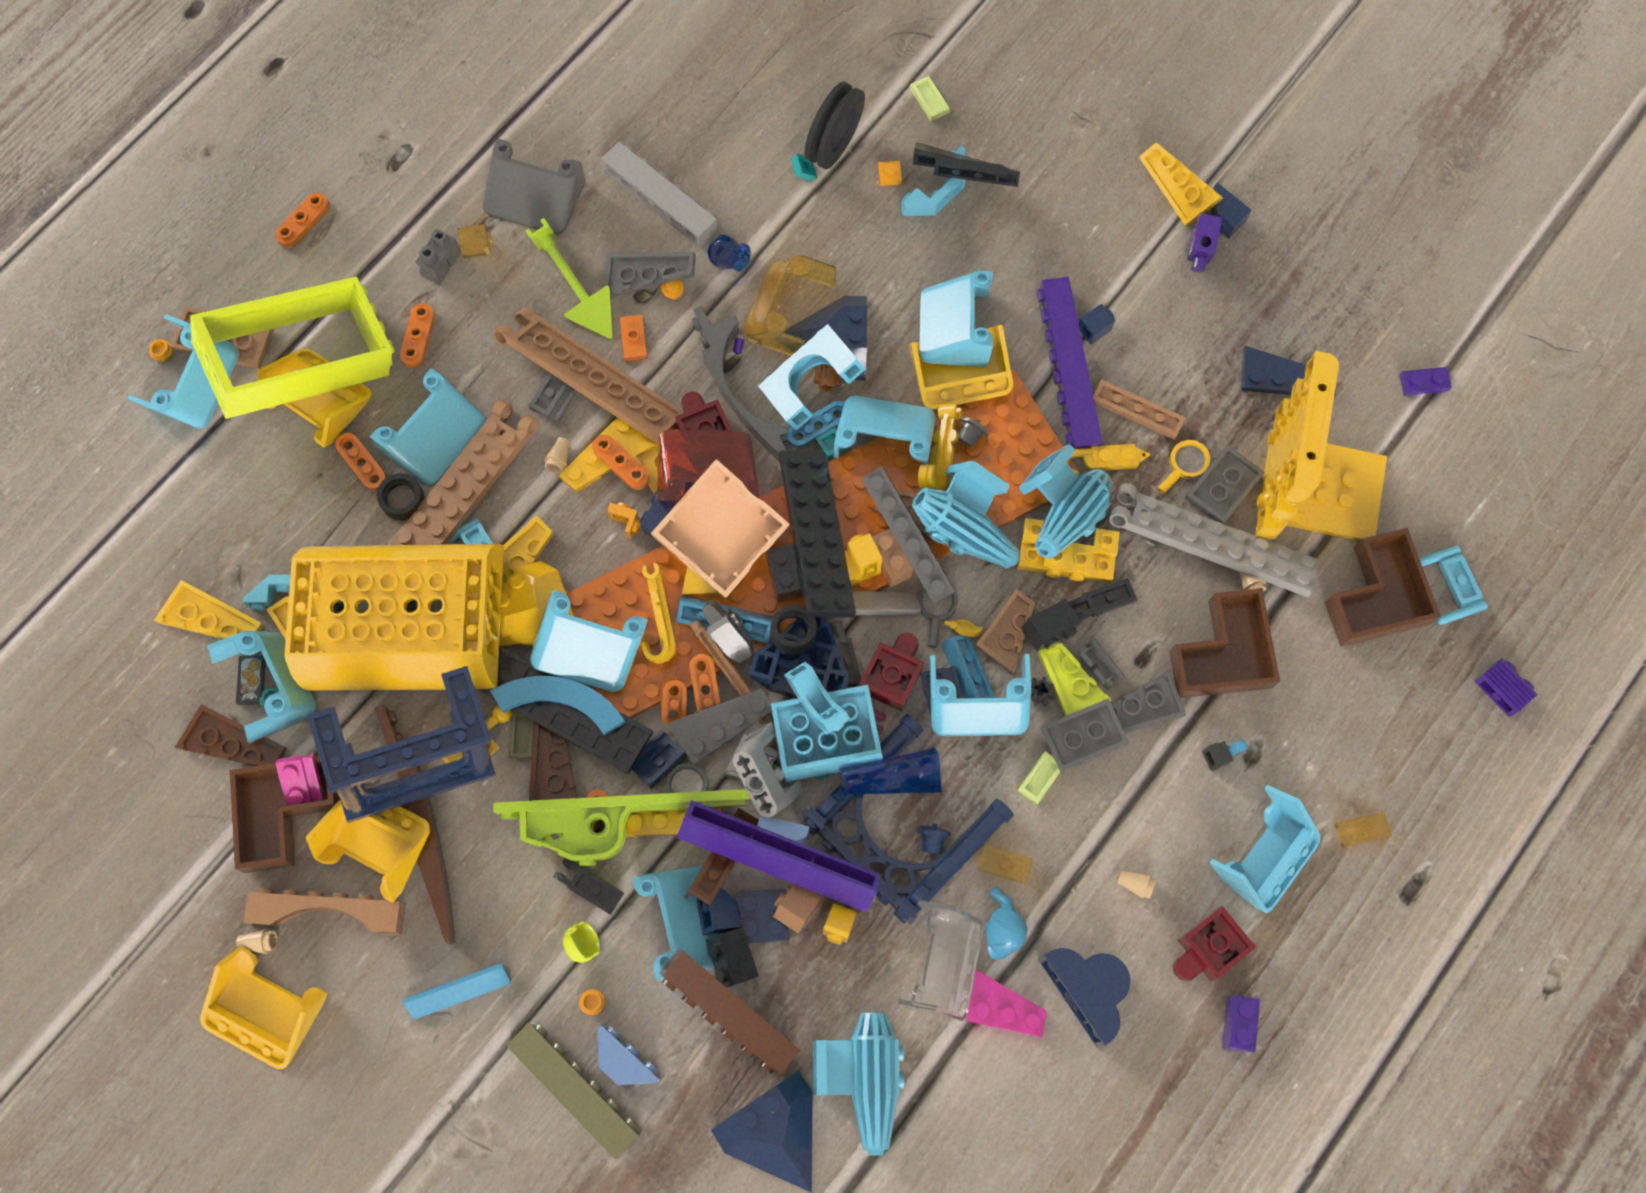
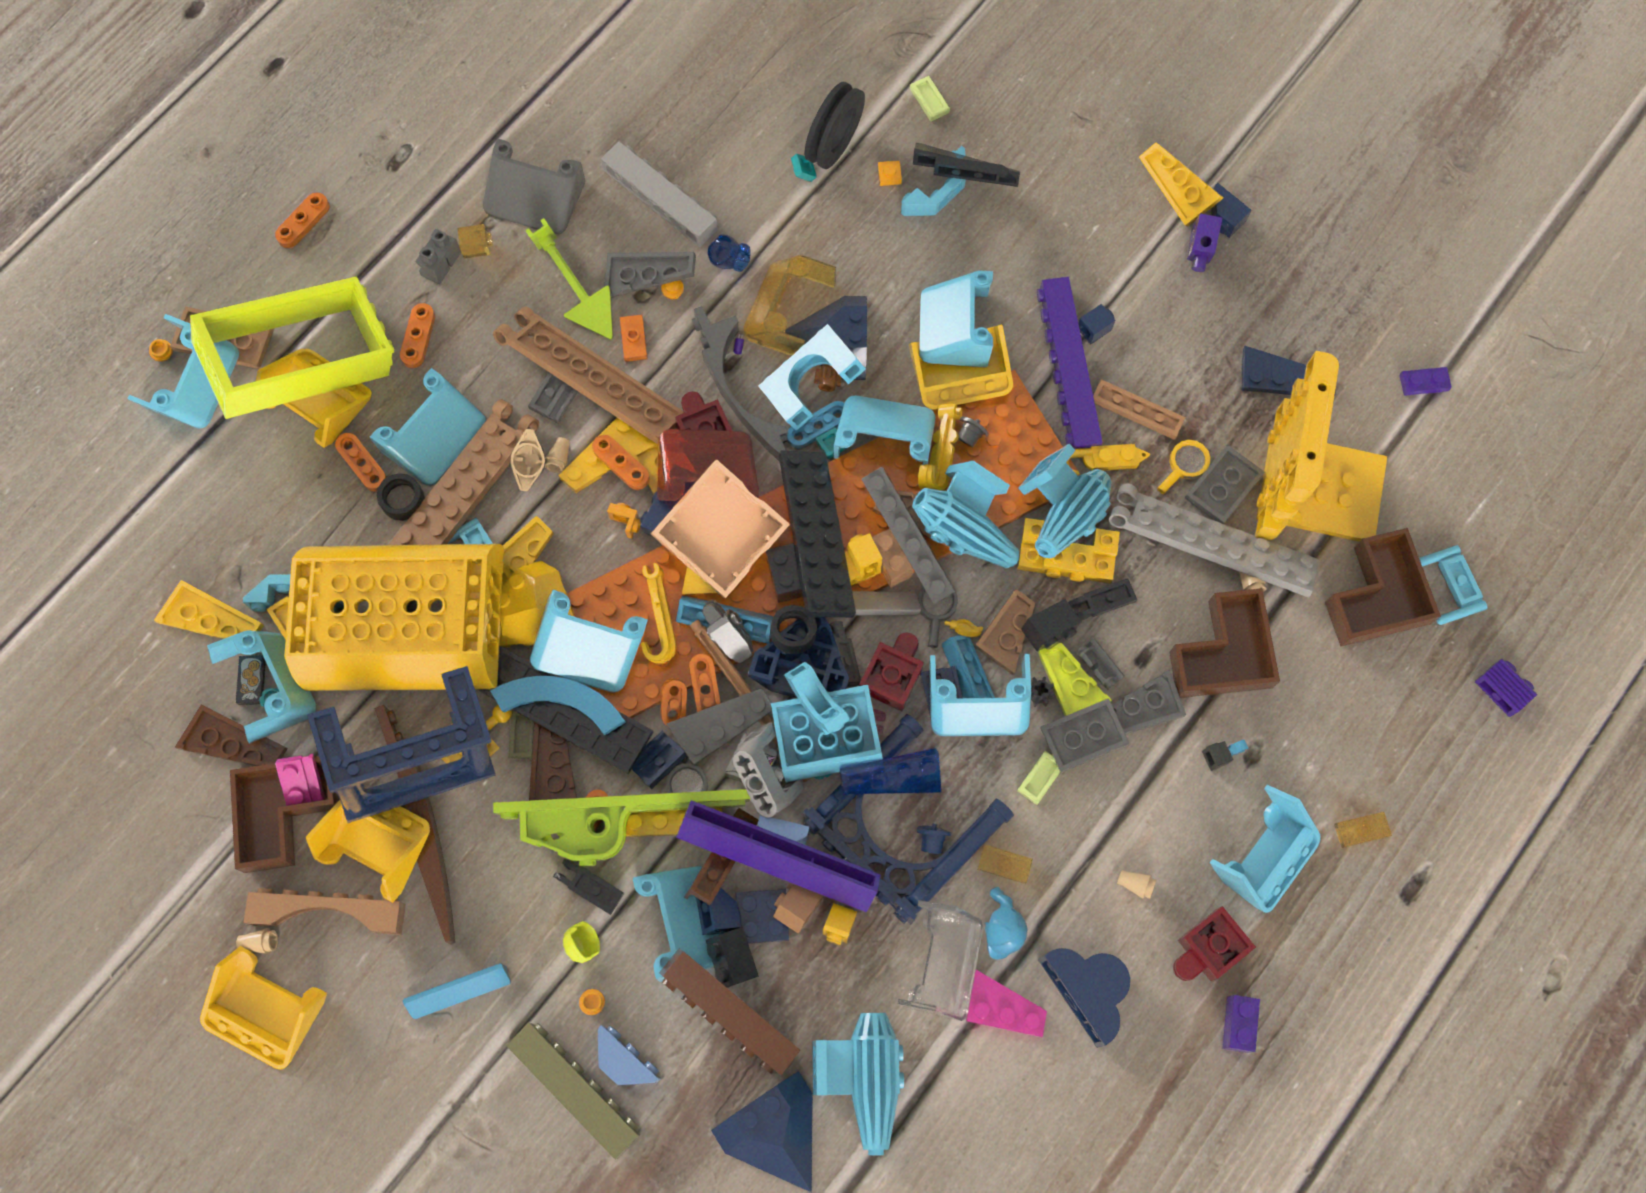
none -> tan hat [511,429,546,491]

